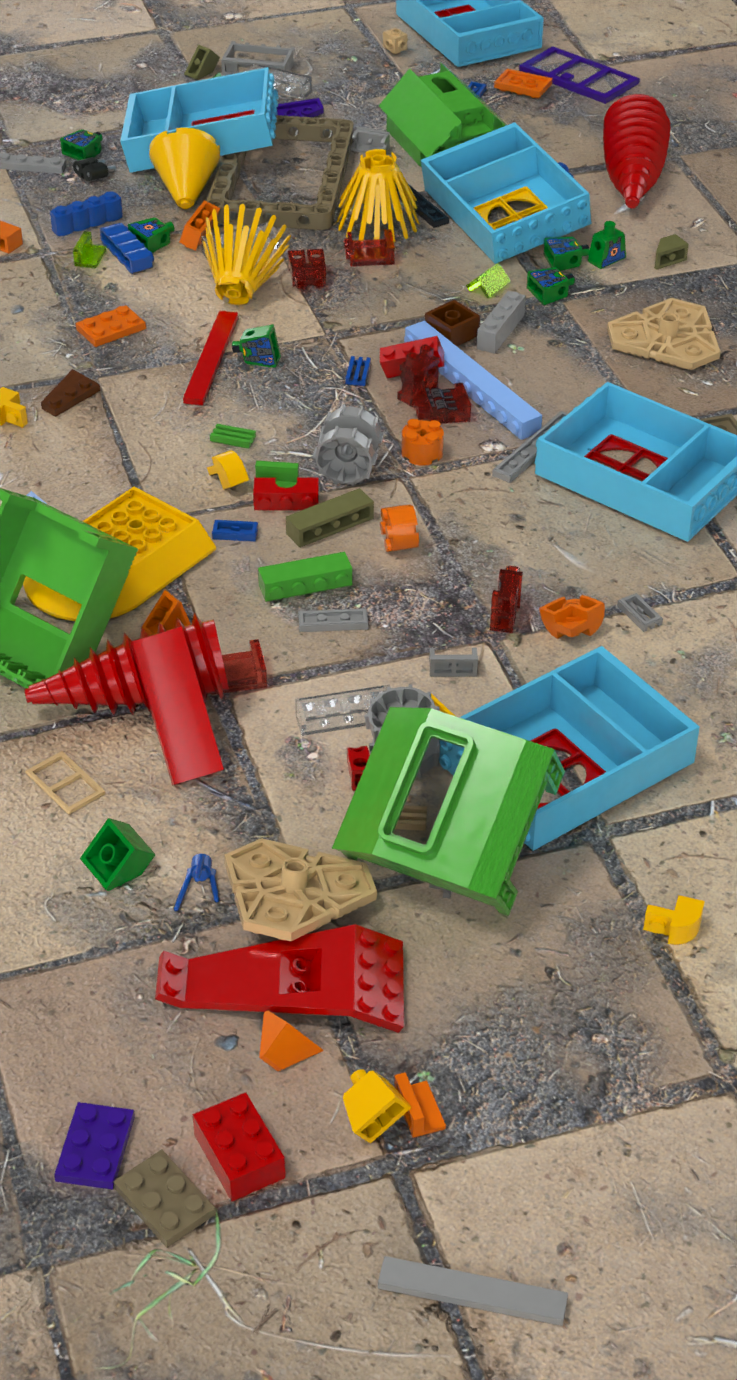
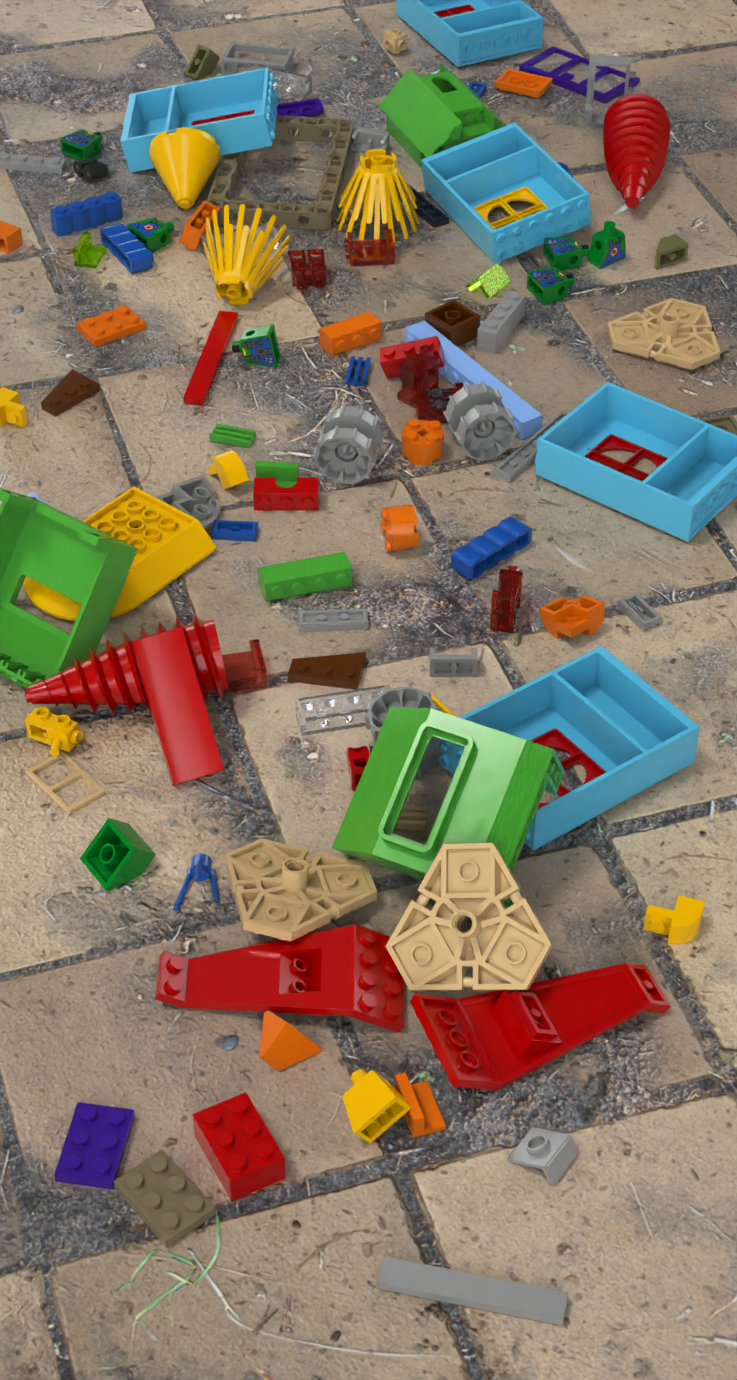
orange slope [140,590,191,635] -> none
olive brick [286,488,374,548] -> none
none -> yellow brick [25,707,83,756]
none -> light grey brick [156,476,221,529]
none -> reddish brown wing [288,652,366,690]
none -> orange brick [320,311,382,356]
none -> tan plate [386,843,553,991]
none -> red wing [410,963,671,1091]
none -> light grey piece [443,381,519,463]
none -> blue brick [451,517,532,580]
none -> light grey piece [507,1127,579,1185]
none -> light grey hinge [584,55,638,126]

